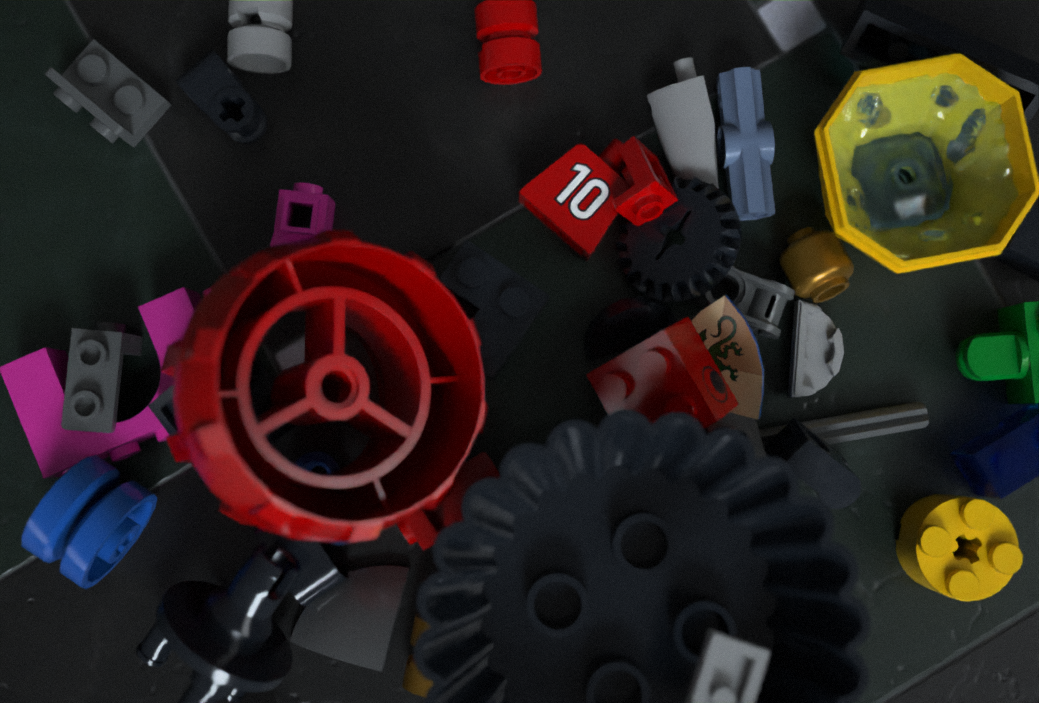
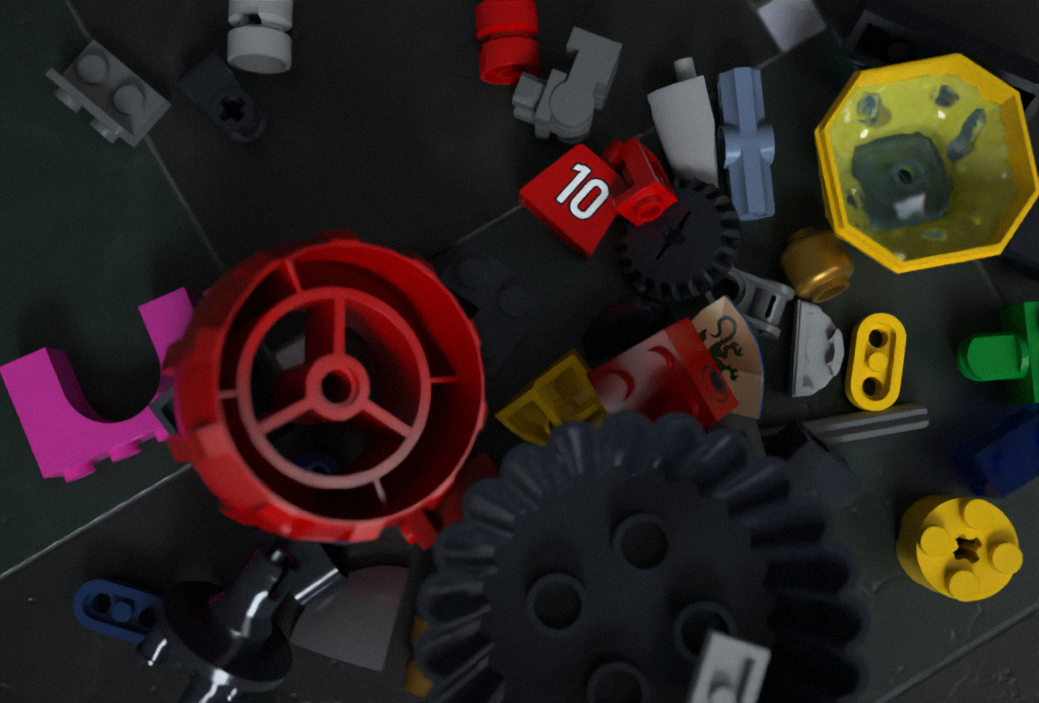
blue wheel [22,455,157,589] -> none
dark grey bracket [61,322,143,433] -> none
dark pink window [270,182,336,247] -> none
none -> dark blue plate [73,577,164,644]
none -> yellow brick [494,348,609,447]
none -> dark grey hips [512,26,622,146]
none -> yellow plate [845,313,906,411]

